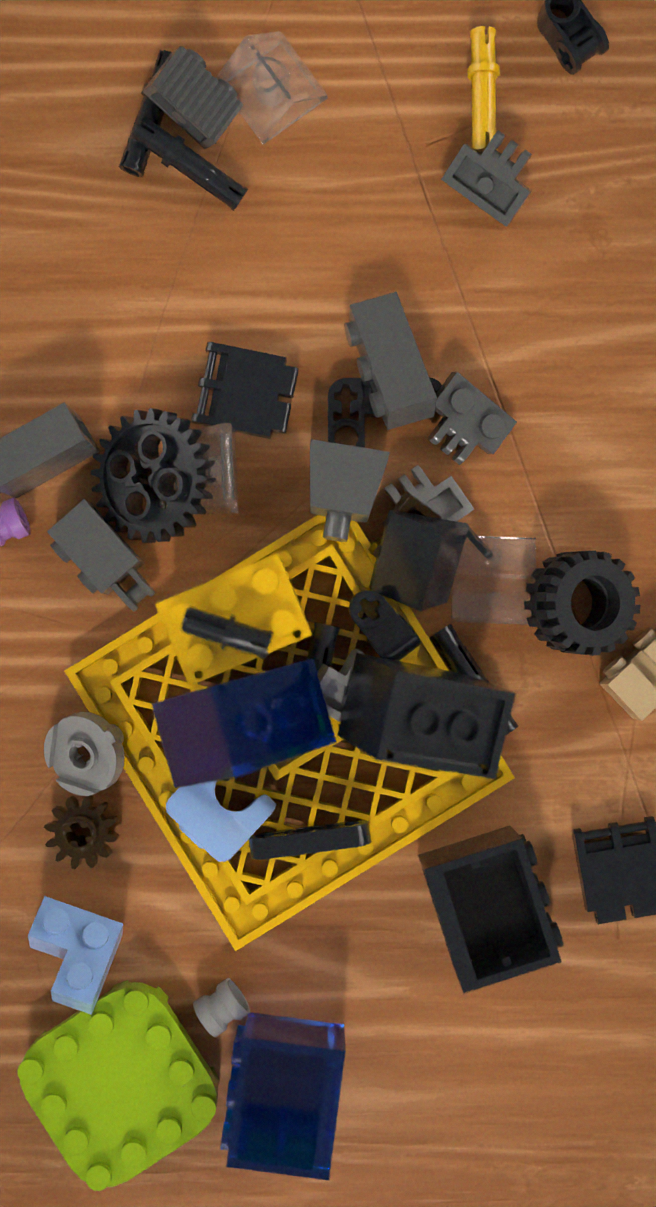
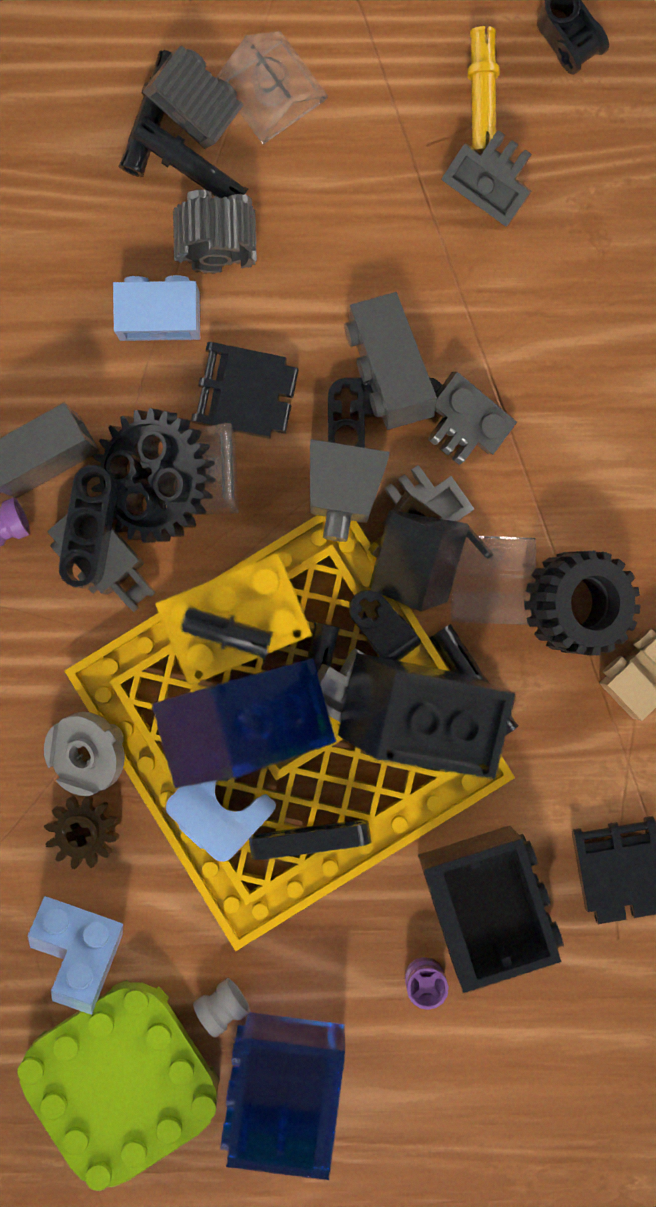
none -> black beam [59,465,118,589]
none -> light blue brick [113,275,200,341]
none -> dark grey brick [173,190,257,274]
none -> medium lavender wheel [404,957,449,1010]

